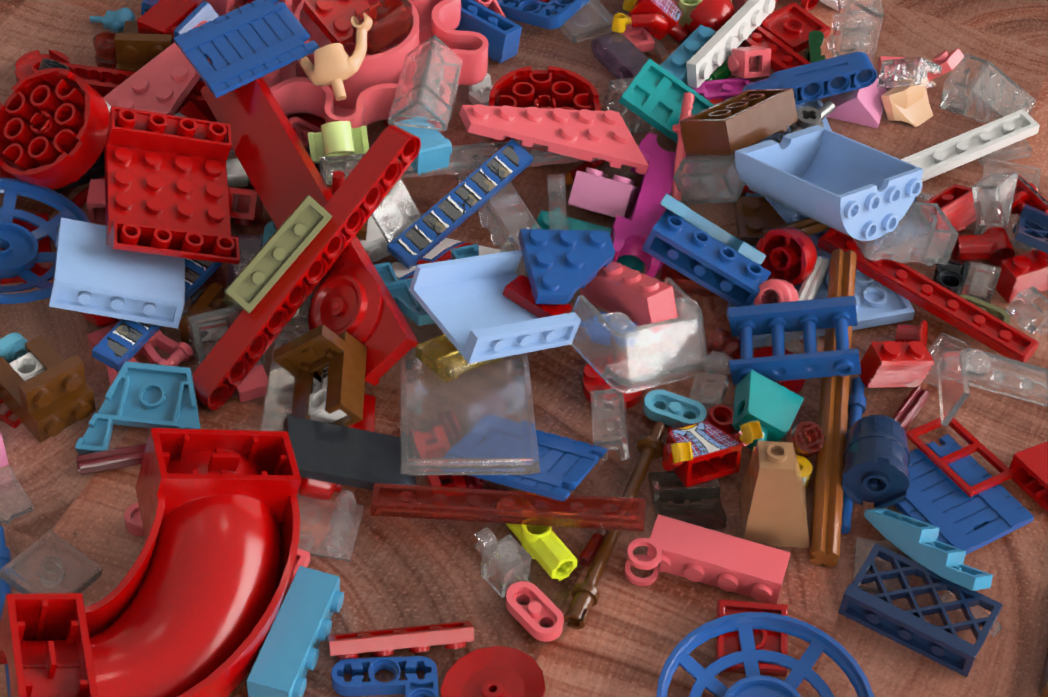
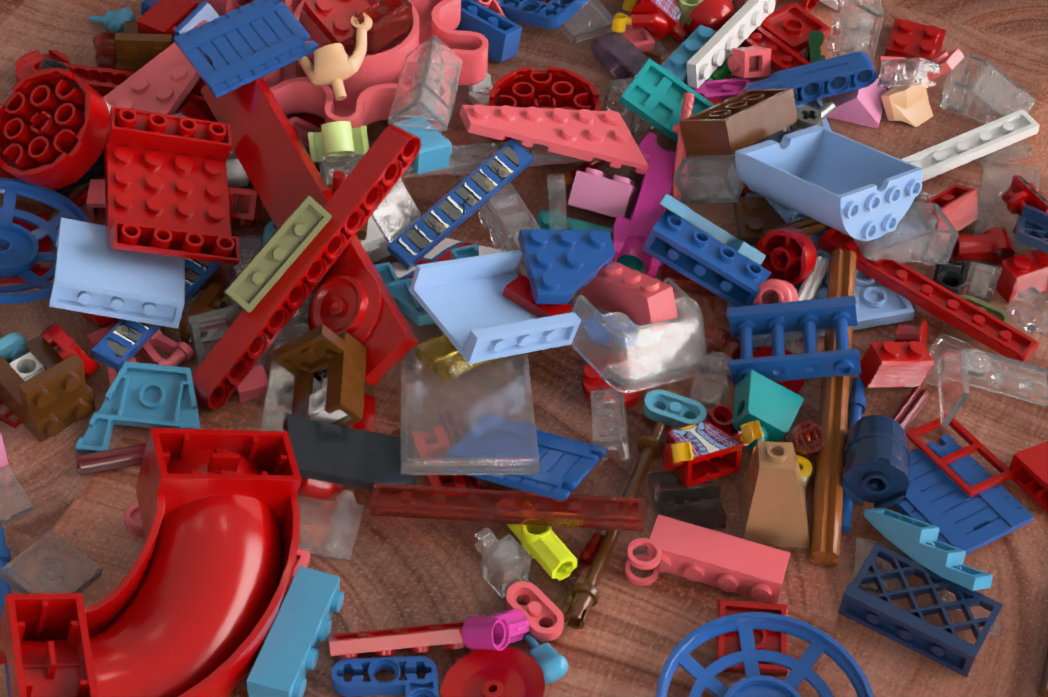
clear slope [971,172,1018,228] -> none
none -> red plate [40,322,99,380]
none -> dark pink piece [462,609,530,651]
none -> dark azure piece [524,634,568,685]
none -> red plate [884,18,946,65]

